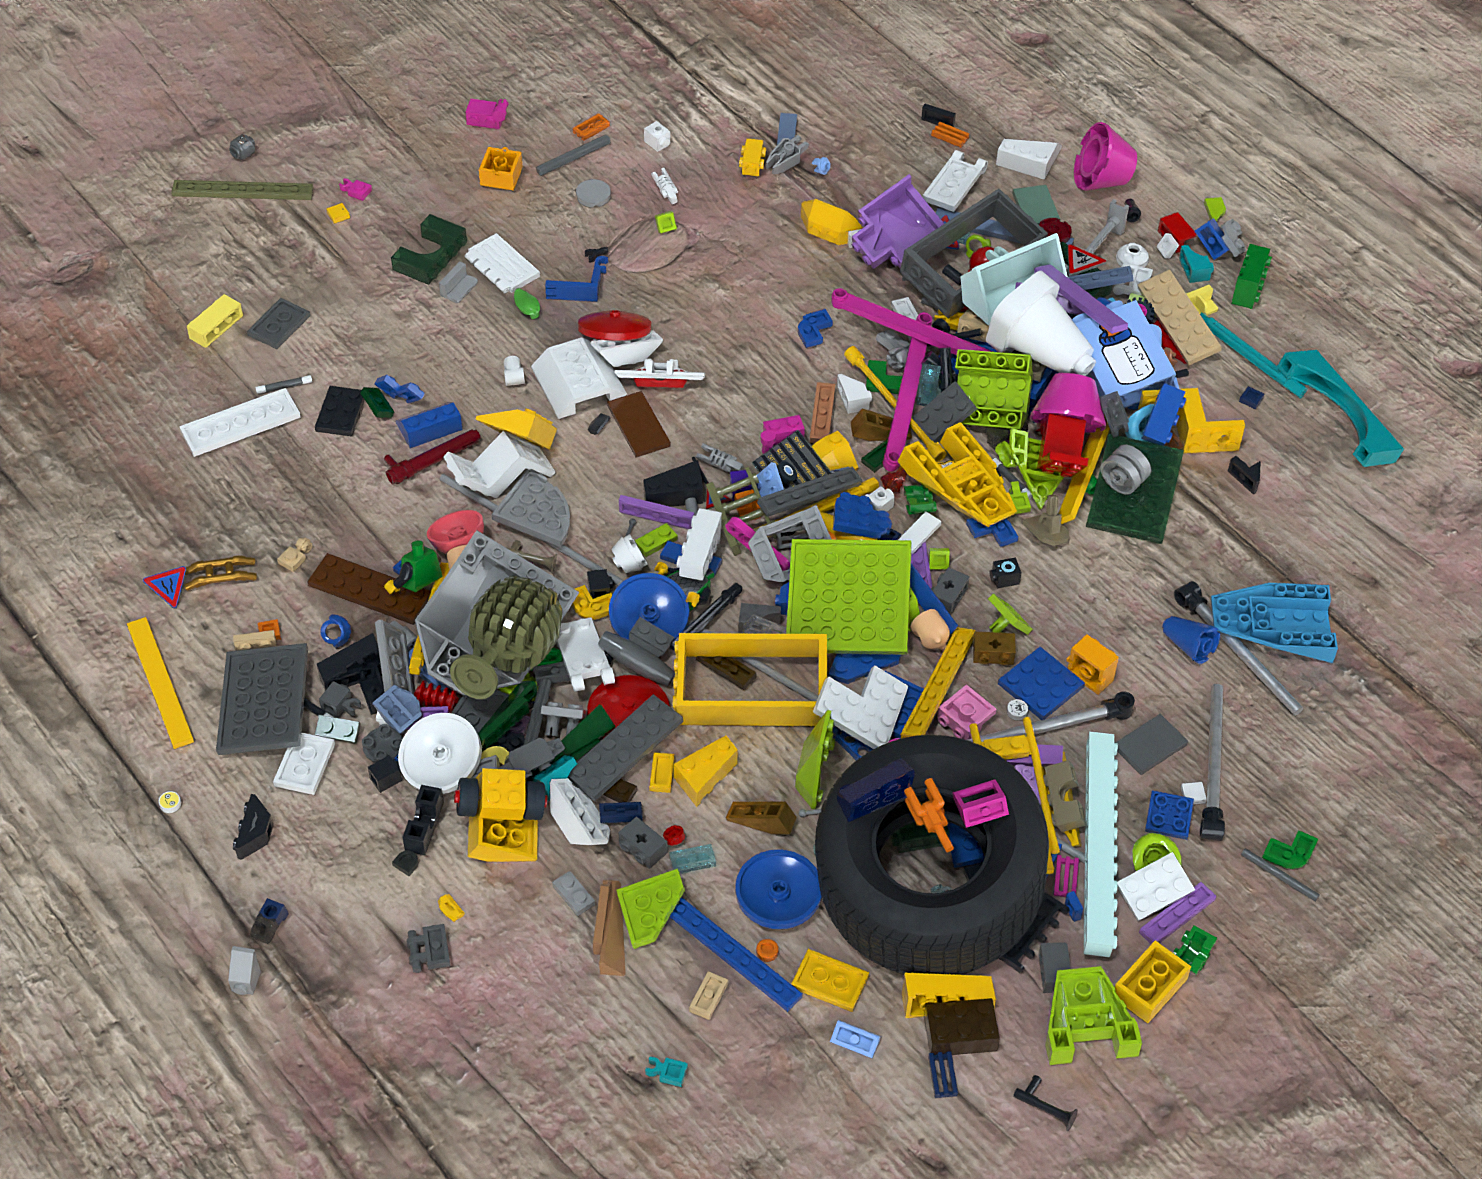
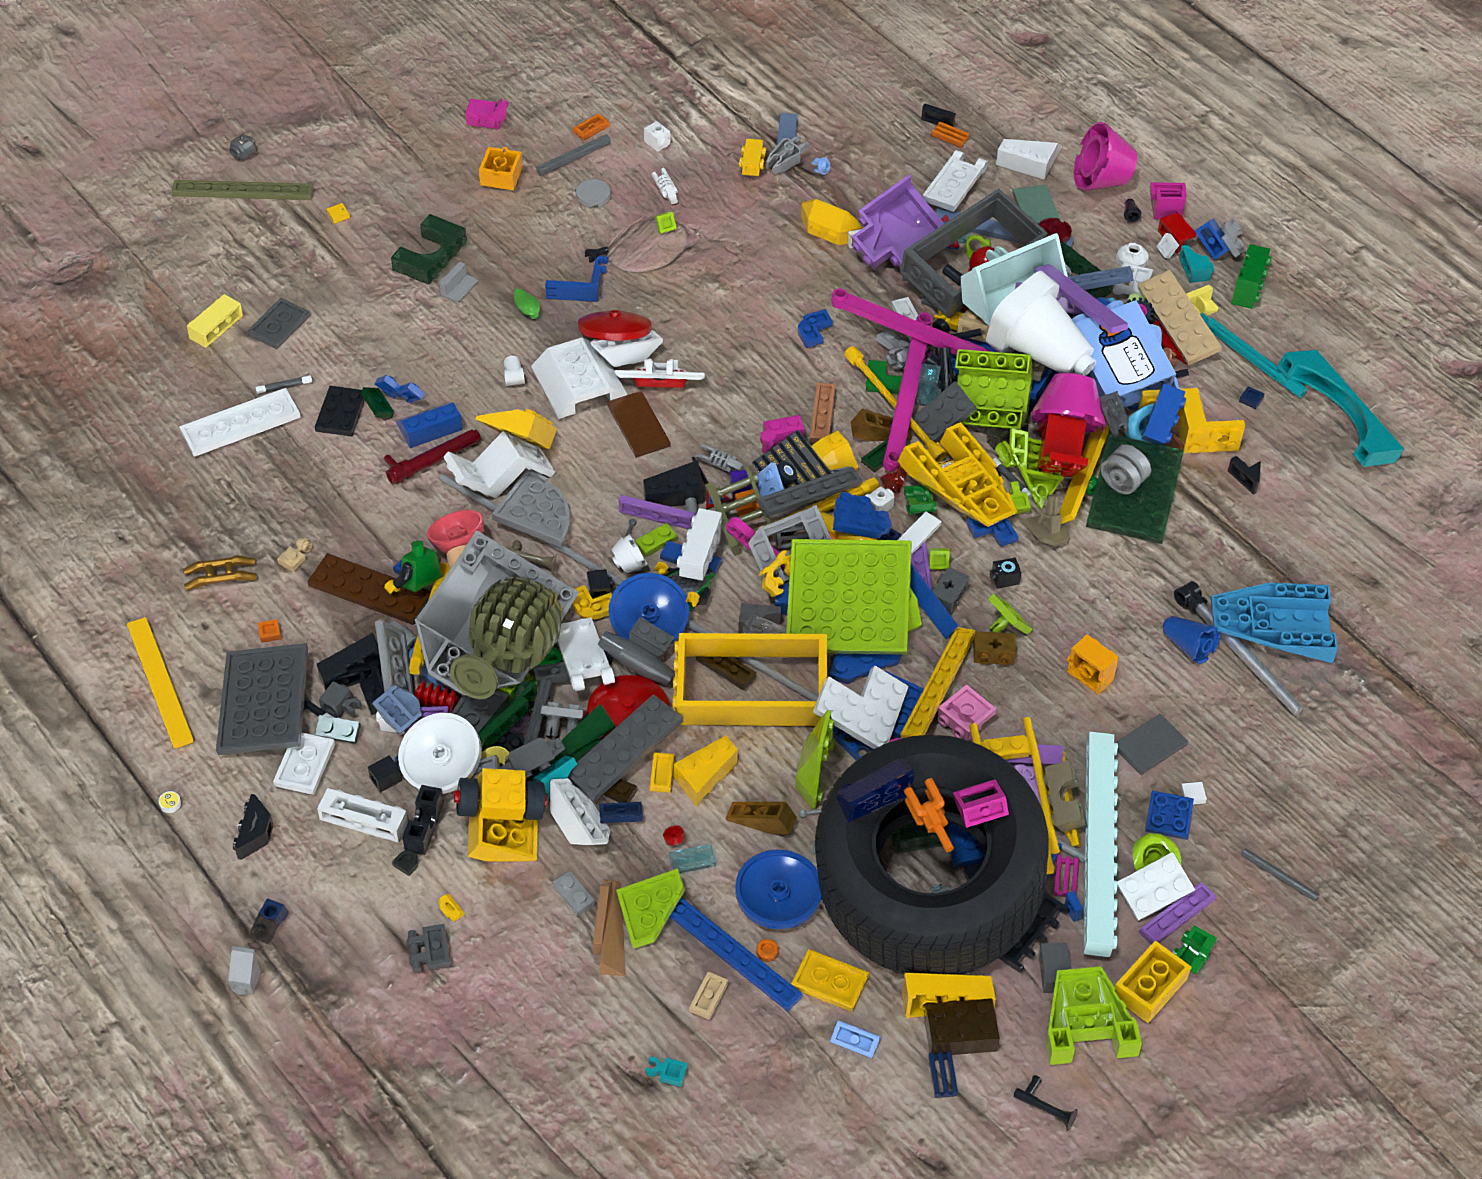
piece [143,566,186,608] -> none
tan plate [233,630,277,651] -> none
blue piece [321,614,352,648] -> none
dark pink plate [339,178,372,201] -> none
dark grey dish [362,724,403,762] -> none
white hinge [465,233,540,293] -> none
black piece [588,413,610,435] -> none
dark grey brick [618,817,668,869] -> none
black axle [670,583,743,651] -> none
white slope [837,374,872,414] -> none
light nougat piece [910,609,950,652] -> none
flat silver piece [967,691,1135,742] -> none
blue plate [998,647,1085,720] -> none
white tile [1007,699,1028,720] -> none
light grey piece [1068,199,1129,276] -> none
flat silver piece [1199,684,1225,841] -> none
lime tile [1204,197,1226,222] -> none
green plate [1262,830,1318,869] -> none
none -> white brick [317,788,408,843]
none -> yellow helmet [758,550,791,597]
none -> dark pink plate [1149,182,1187,220]

